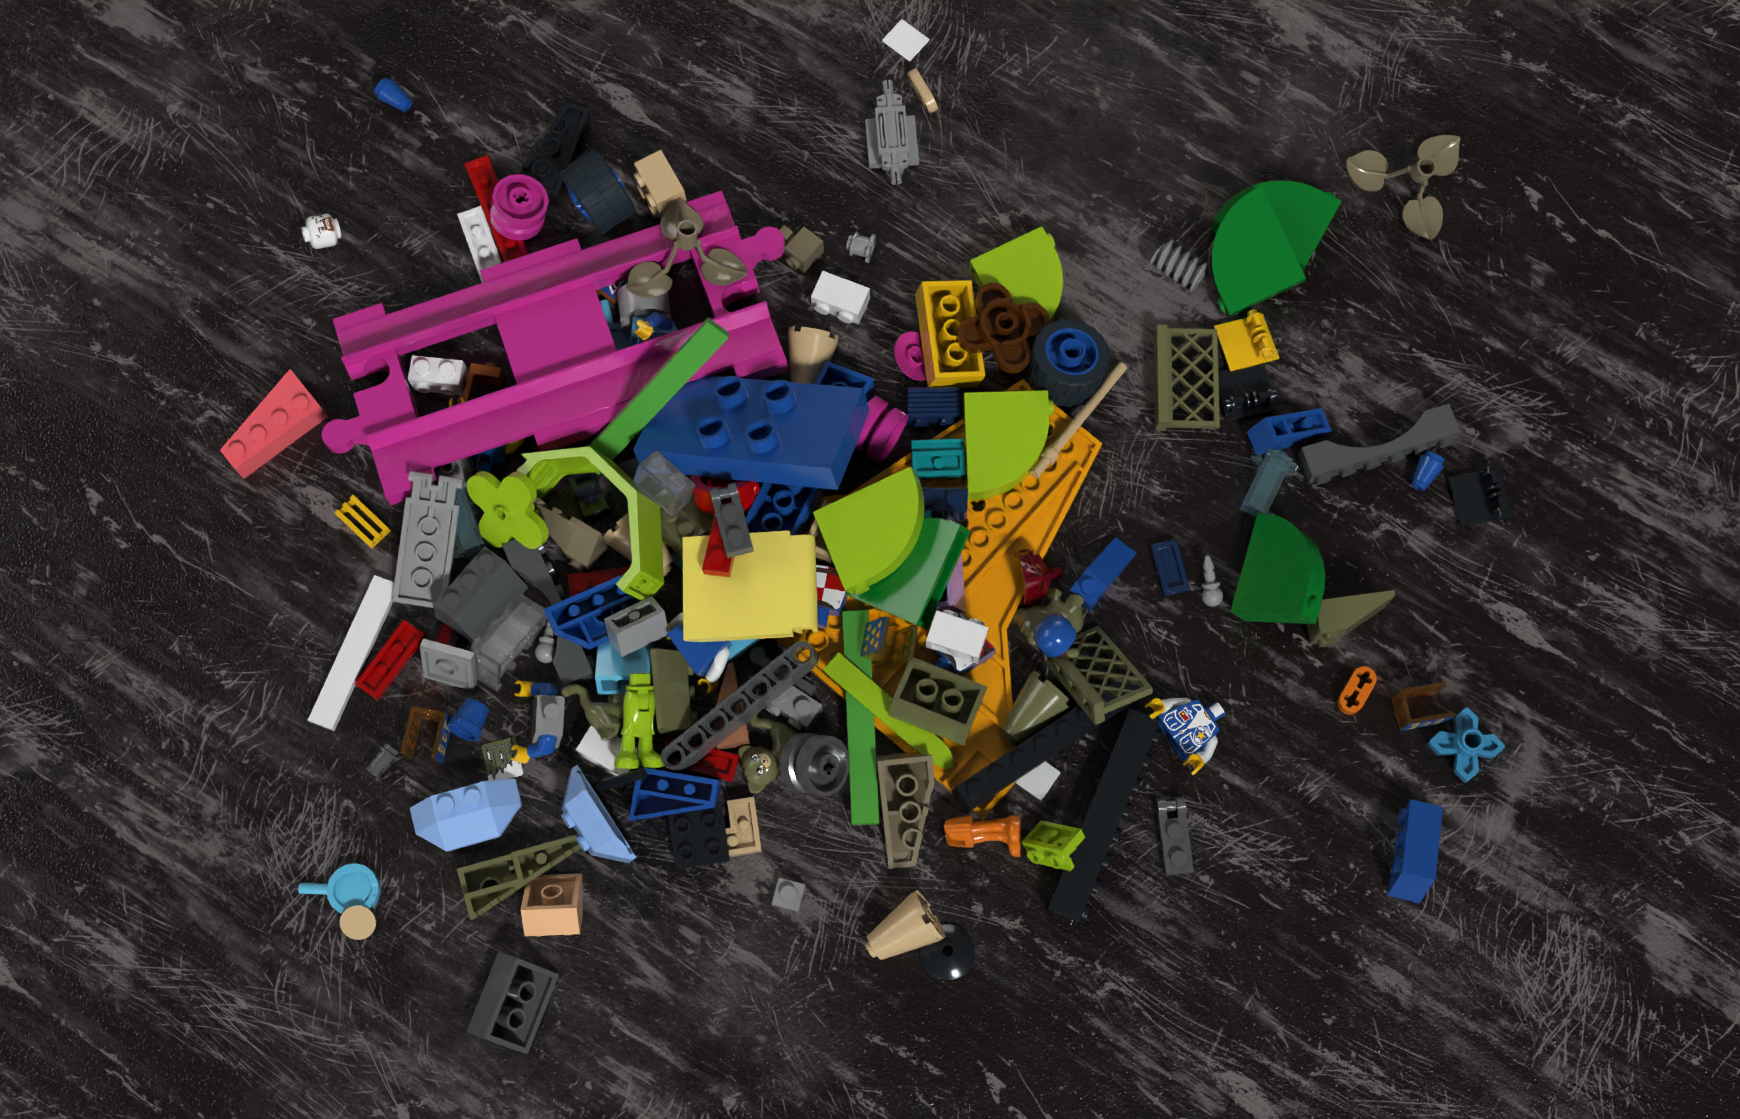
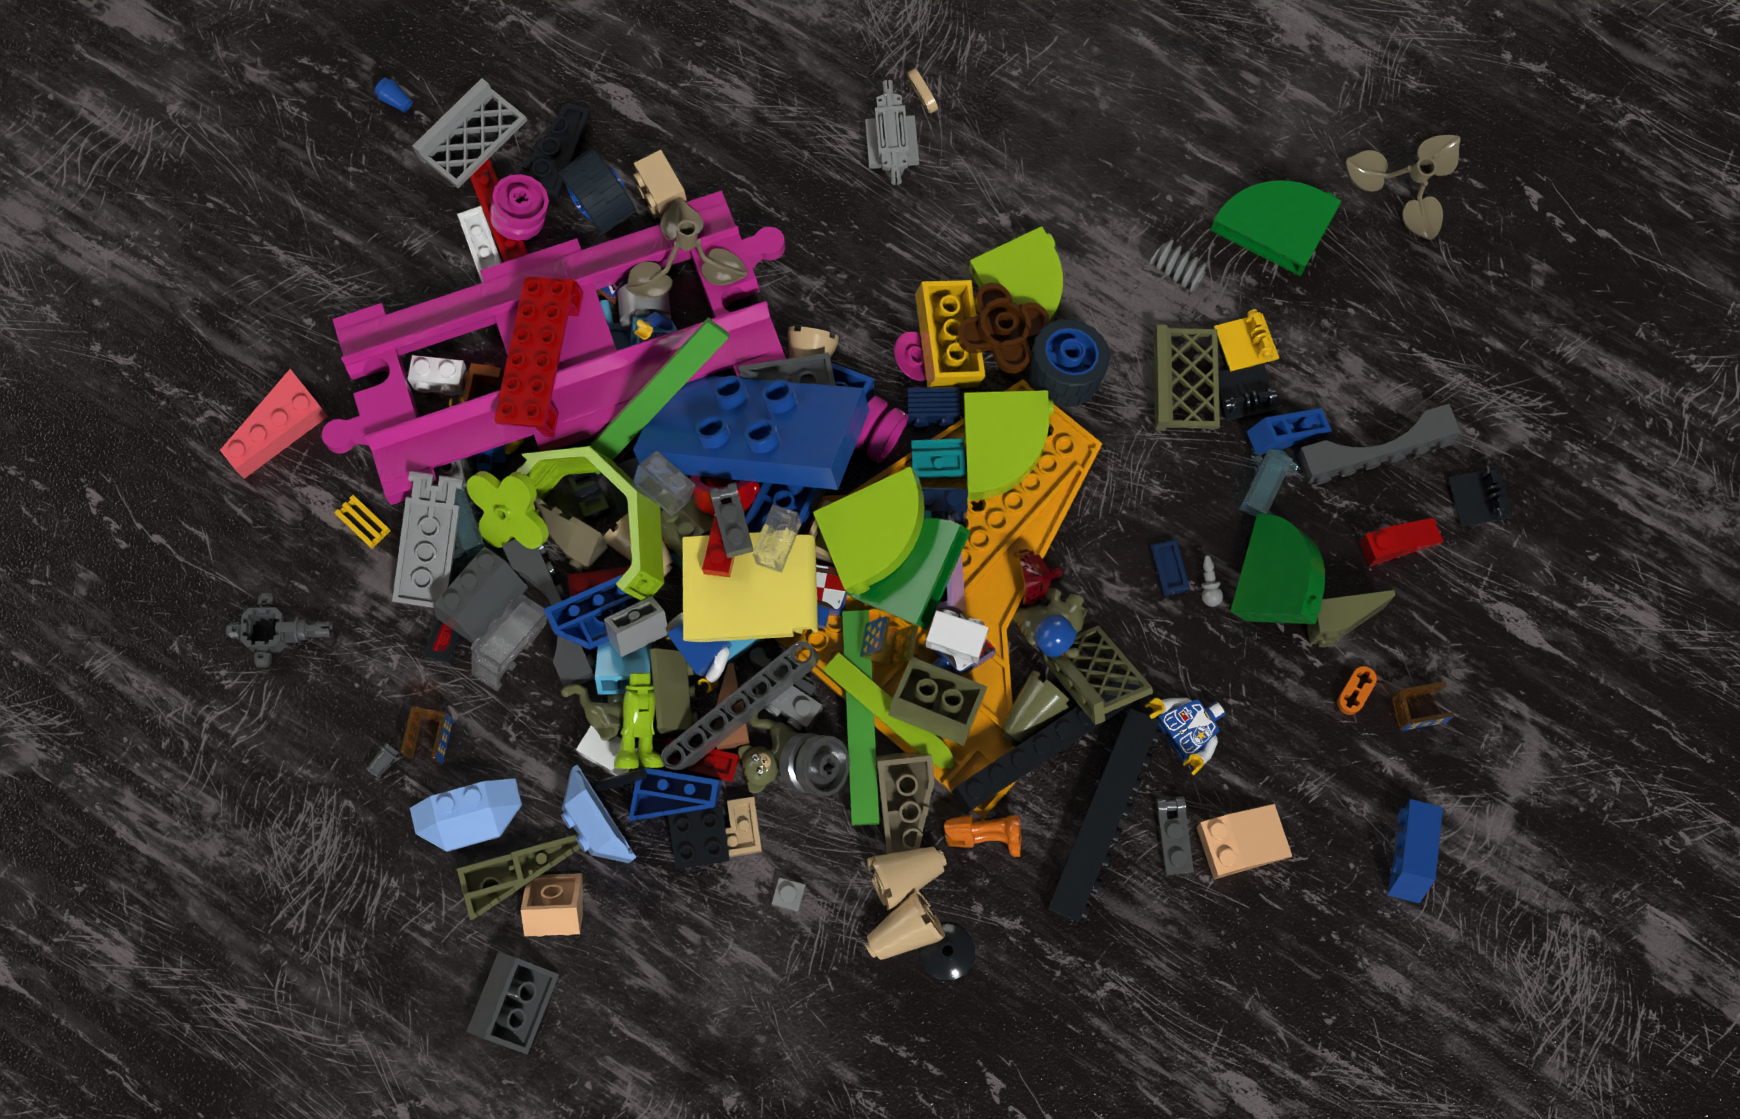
medium azure piece [298,863,381,914] -> none
white head [301,214,341,249] -> none
white tile [308,575,394,731] -> none
tan sticker [340,905,376,940] -> none
red plate [355,620,427,701] -> none
light grey tile [420,638,477,691] -> none
blue piece [447,698,489,742] -> none
sticker [481,737,523,781] -> none
torso [511,680,565,764] -> none
light grey bar [535,621,557,663] -> none
dark tan brick [780,225,824,273] -> none
white brick [811,271,870,324] -> none
light grey brick [846,231,876,263] -> none
white sticker [882,19,929,61] -> none
white sticker [1016,762,1060,800] -> none
lime bracket [1022,820,1085,871] -> none
tan bar [1030,362,1127,478] -> none
blue slope [1068,537,1136,614] -> none
green brick [1212,186,1306,317] -> none
blue cone [1411,451,1445,491] -> none
dark azure plant [1427,707,1505,783] -> none
none -> dark grey piece [226,593,333,668]
none -> light grey fence [412,78,527,188]
none -> red bracket [494,276,584,437]
none -> dark grey wing [738,353,836,386]
none -> clear brick [752,504,801,573]
none -> tan cone [867,847,947,910]
none -> light nougat slope [1196,804,1292,880]
none -> red slope [1359,518,1444,567]

